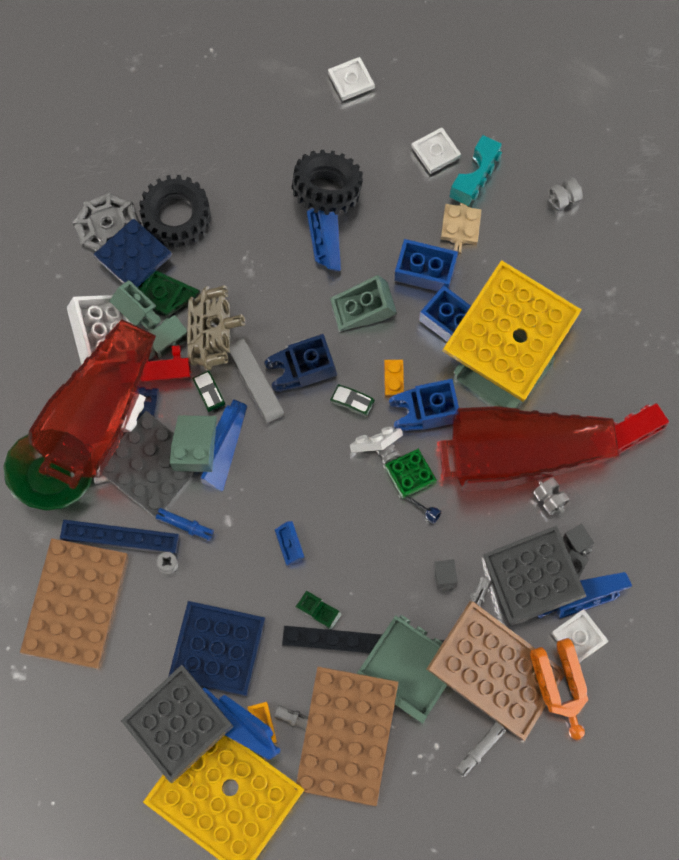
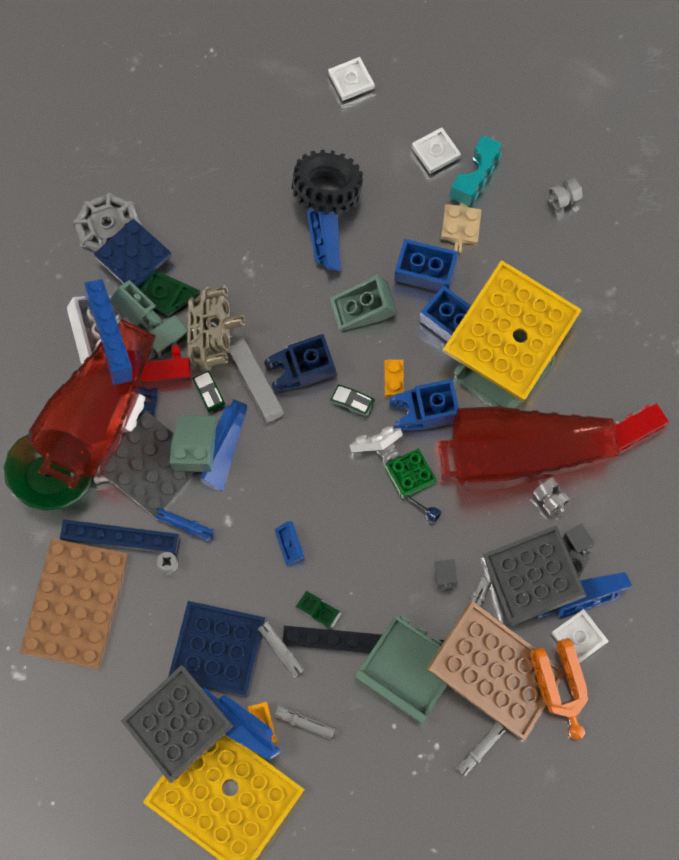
black tyre [139,175,211,248] -> none
medium nougat plate [295,666,399,806] -> none
none -> blue arch [84,279,132,385]
none -> light grey pin [258,621,304,677]

